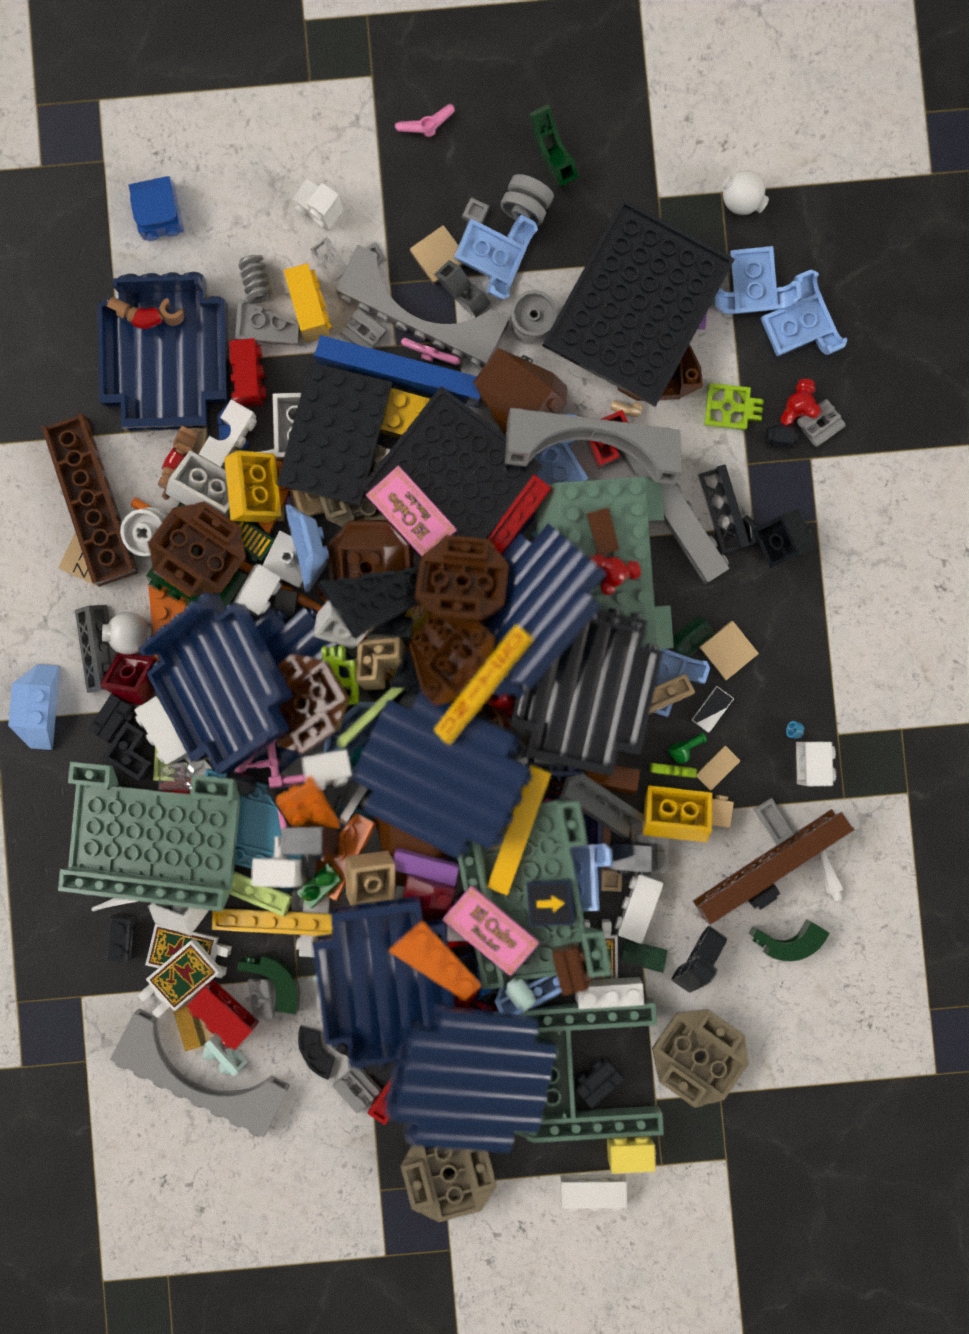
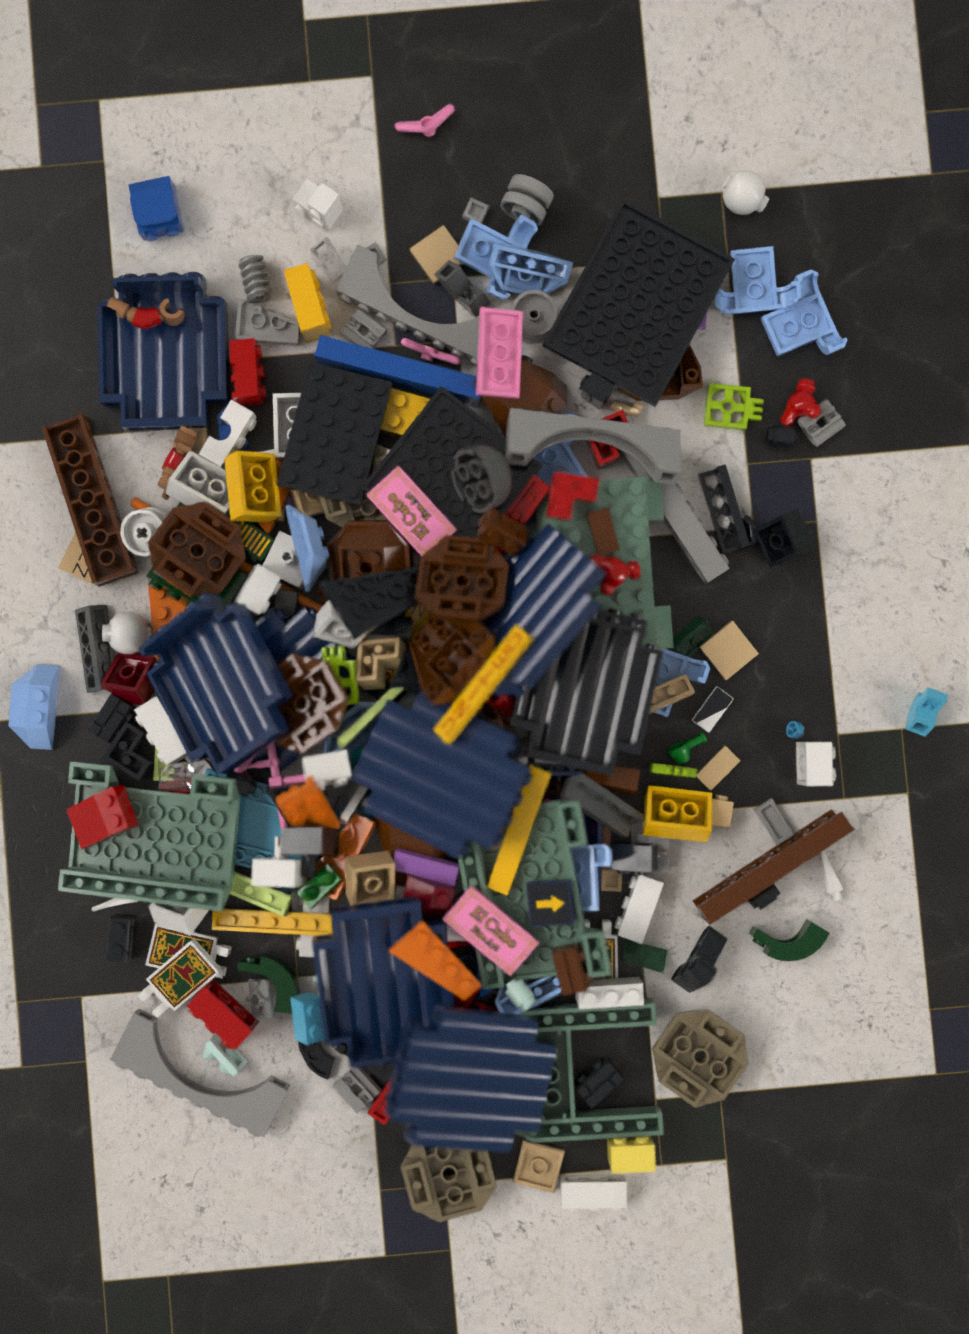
clear yellow tile [173,1005,207,1052] -> none
dark green arch [529,104,579,187] -> none
none -> red slope [66,785,139,849]
none -> medium azure brick [290,992,325,1045]
none -> dark grey cylinder [451,444,512,513]
none -> bright pink tile [476,307,523,399]
none -> reddish brown brick [478,507,527,555]
none -> light blue wedge [489,243,573,294]
none -> tan tile [513,1138,565,1193]
none -> red brick [545,472,600,522]
none -> black brick [579,373,613,409]
none -> medium azure brick [906,687,948,737]

